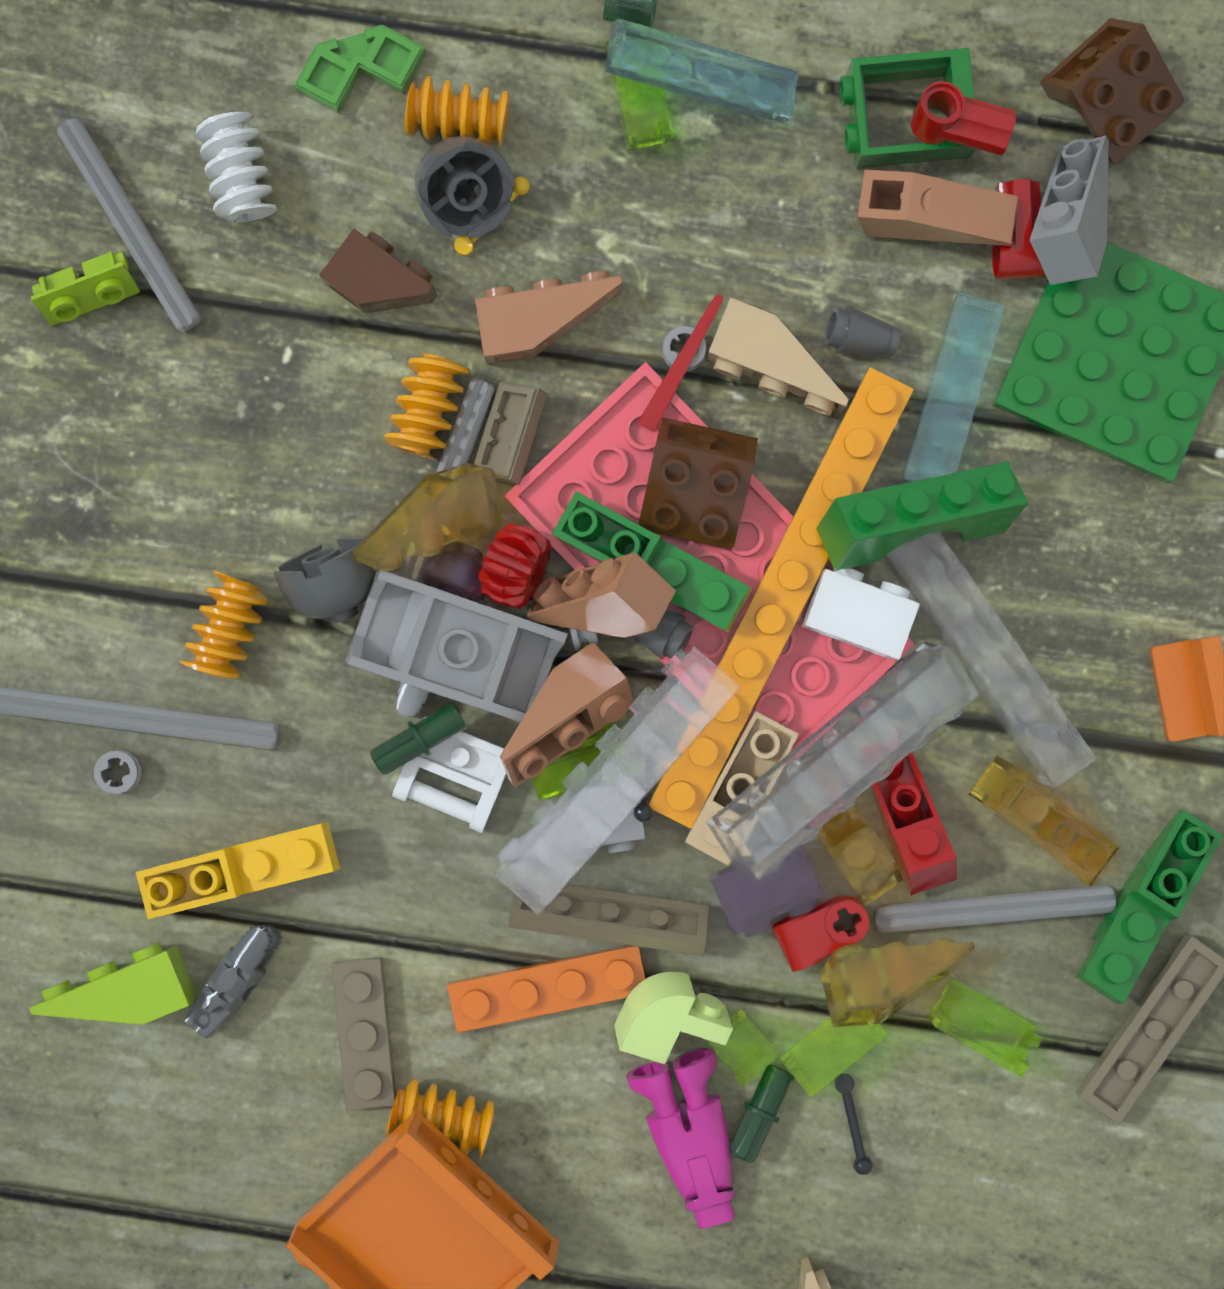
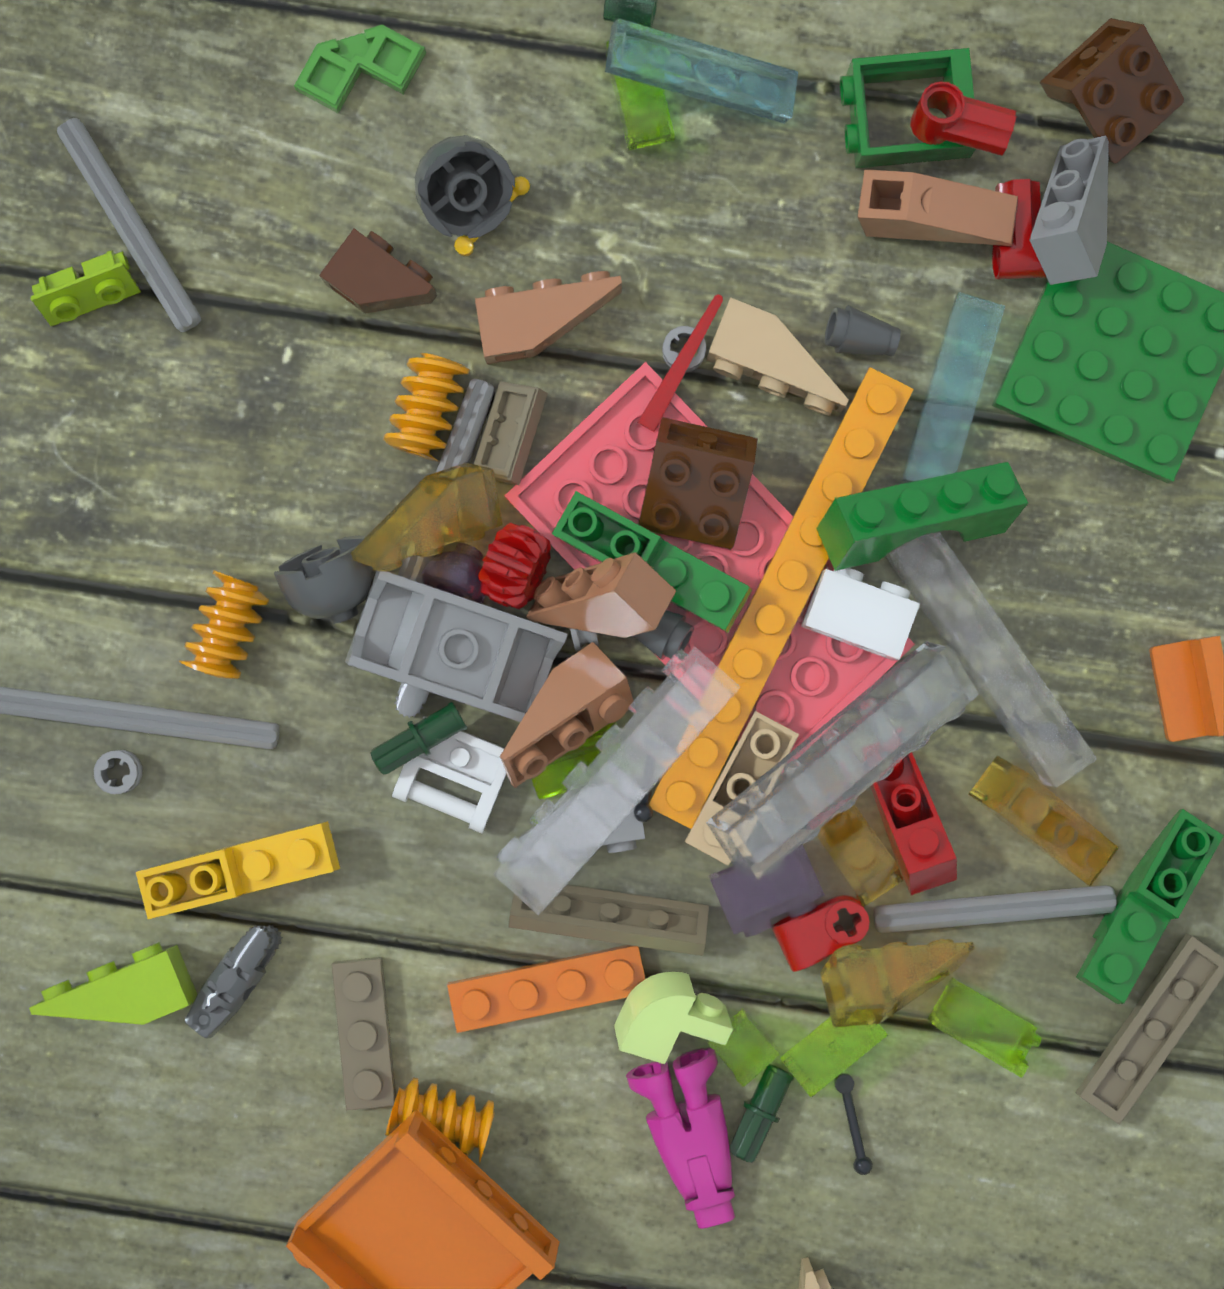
white piece [196,112,278,223] -> none
light orange piece [404,75,510,151] -> none

